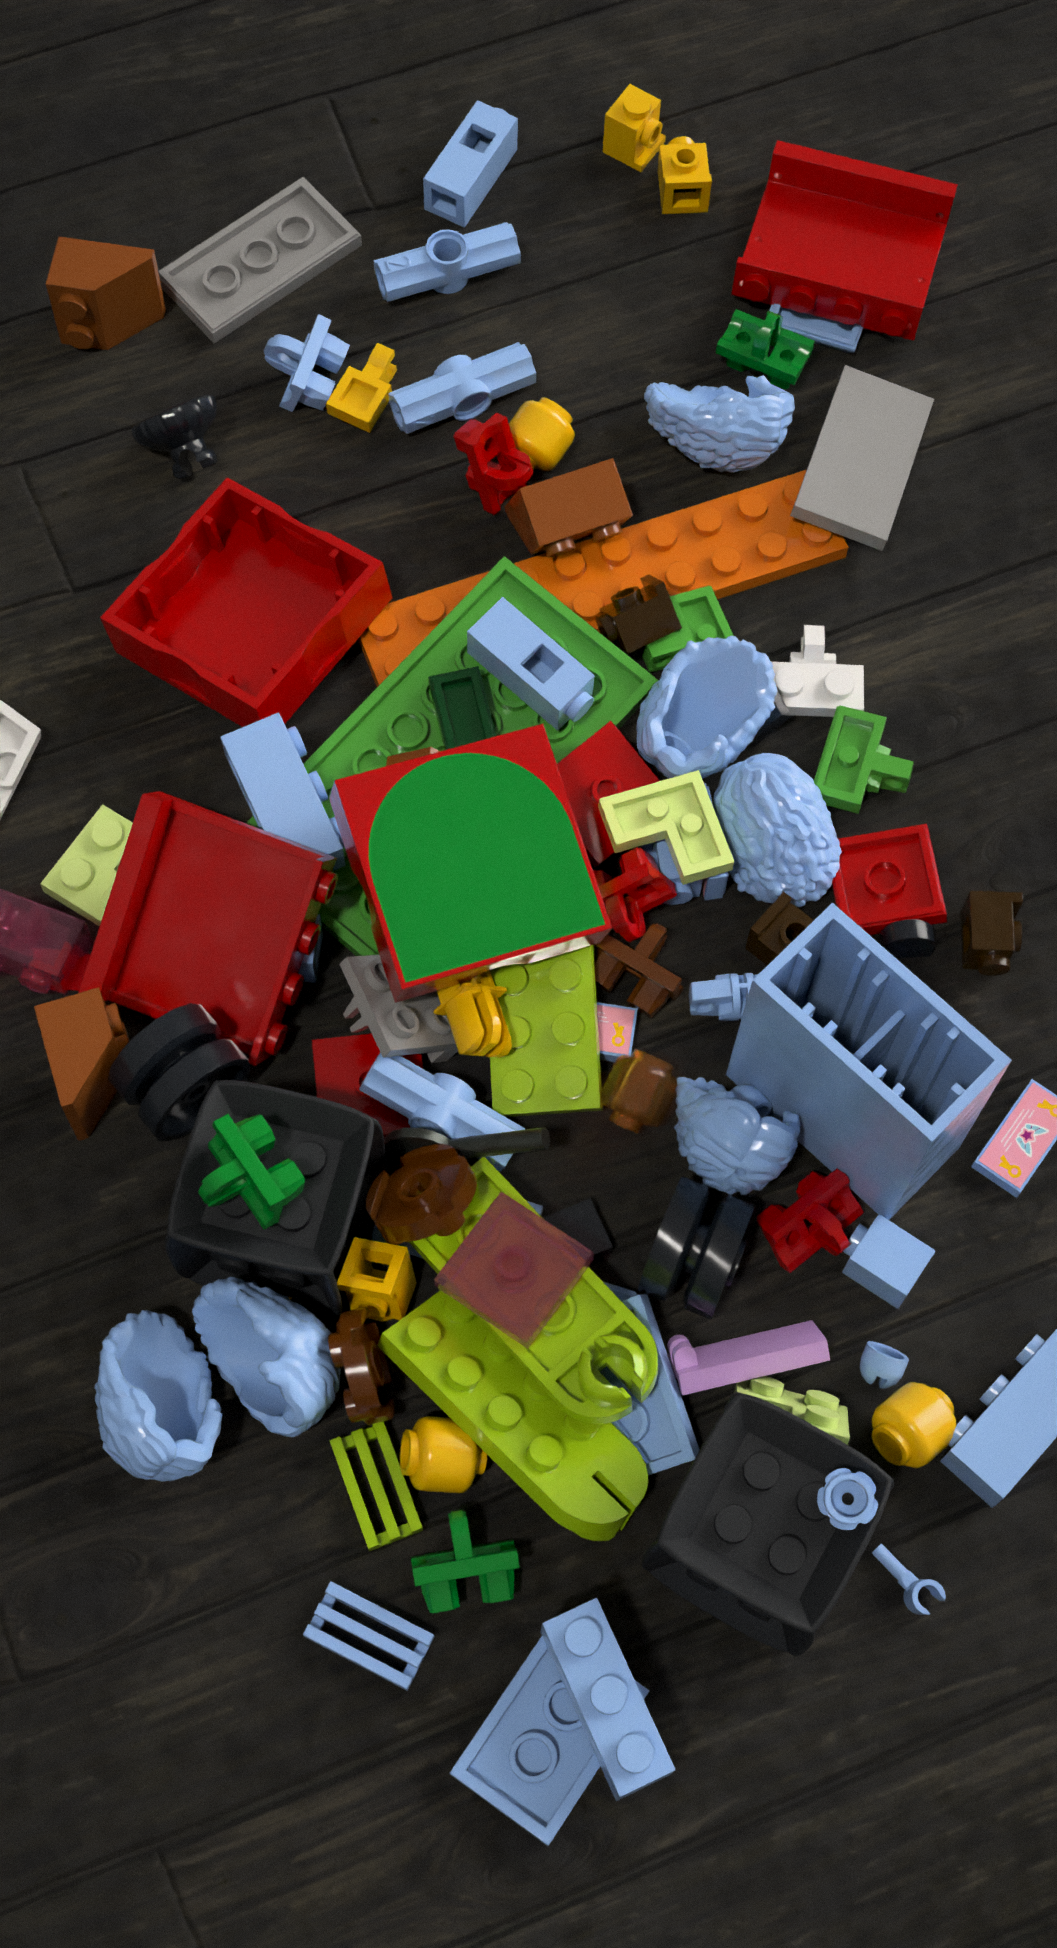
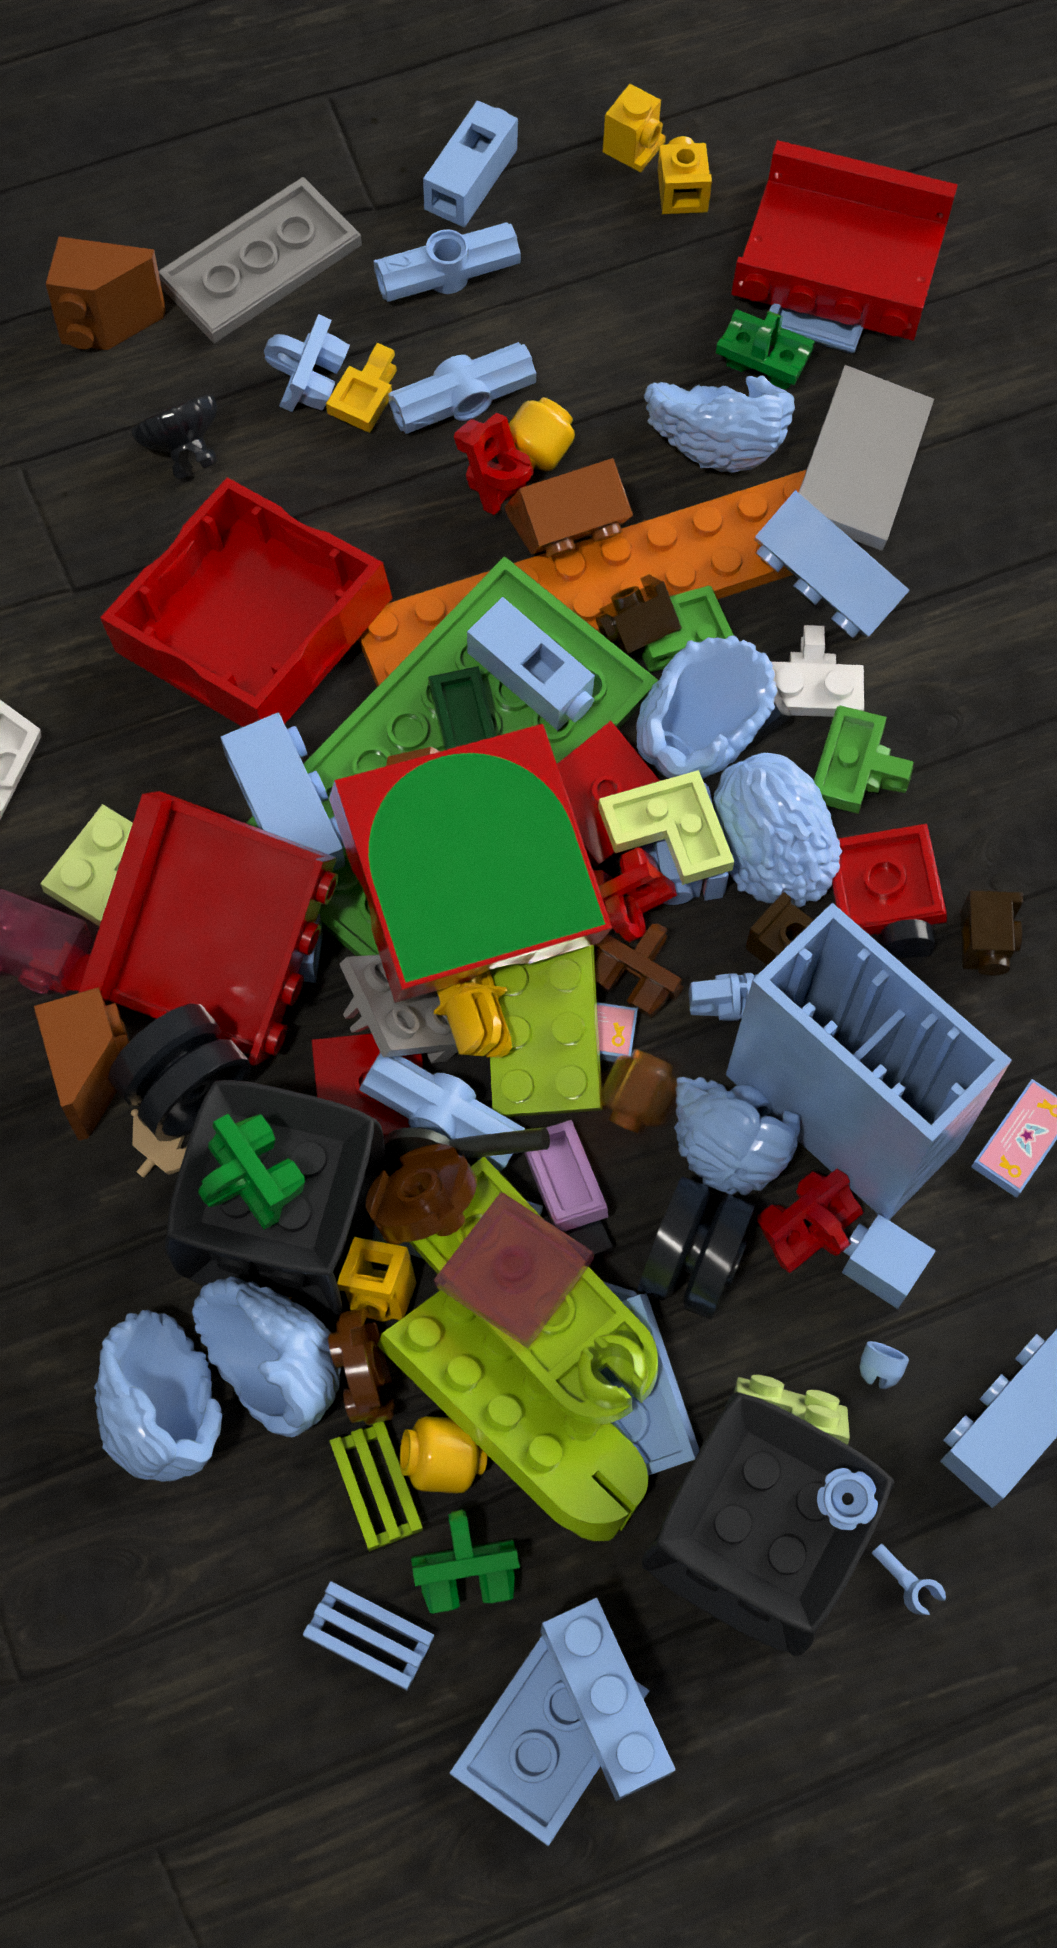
lavender hinge [667,1320,830,1395] -> none
yellow head [872,1382,957,1468] -> none
none -> tan piece [131,1109,187,1178]
none -> lavender tile [524,1120,608,1234]
none -> light blue brick [754,490,909,638]

